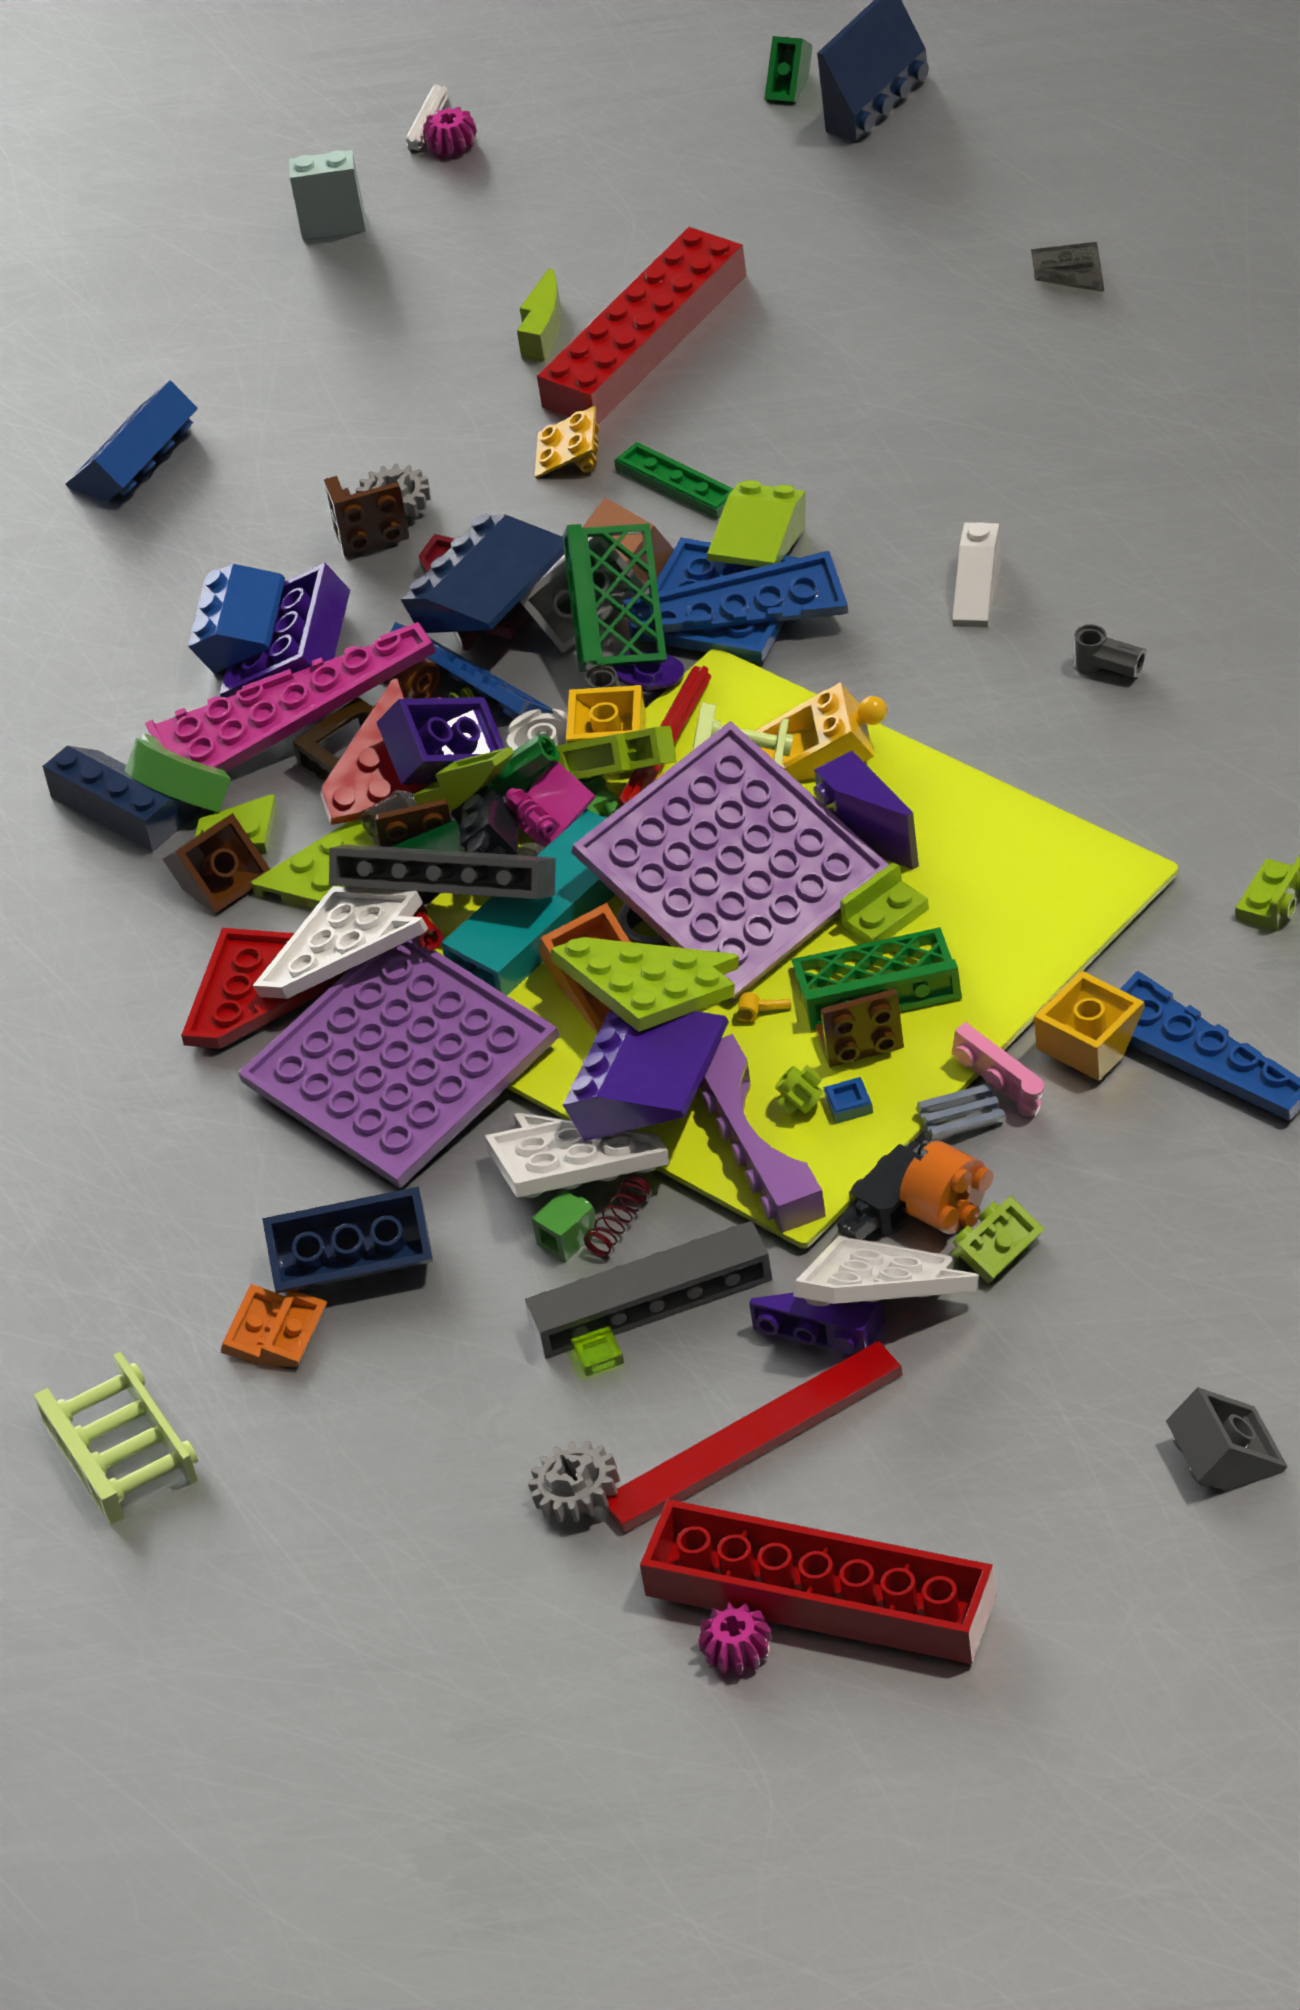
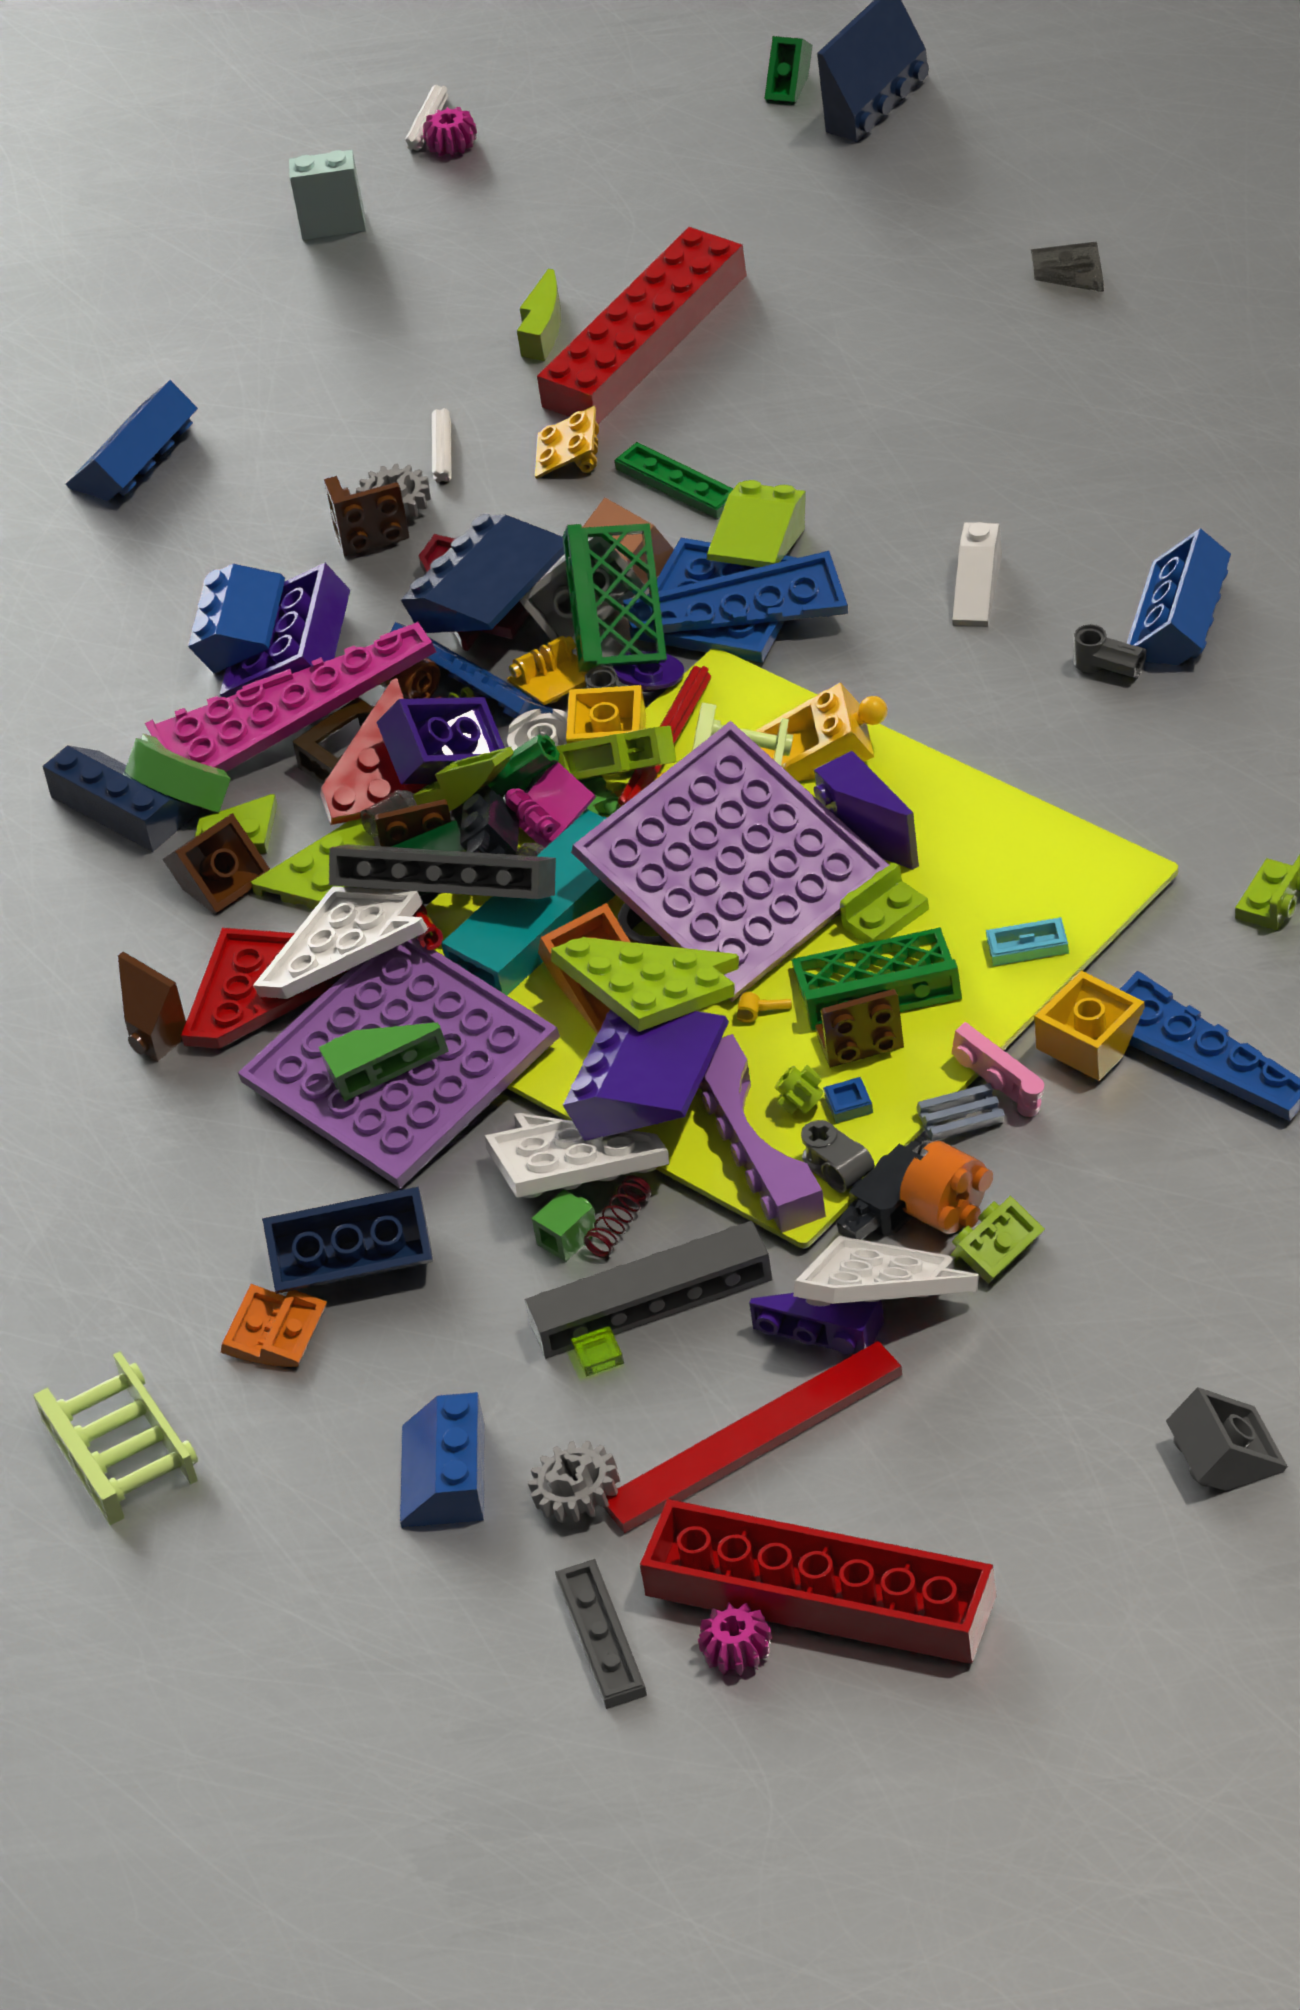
none -> reddish brown slope [118,951,186,1062]
none -> bright green slope [318,1022,449,1101]
none -> blue slope [400,1392,485,1528]
none -> white axle [432,408,452,483]
none -> yellow hinge [506,636,587,705]
none -> dark grey tile [555,1559,647,1709]
none -> dark grey piece [801,1120,875,1193]
none -> tile [986,917,1069,966]
none -> blue slope [1127,528,1231,665]

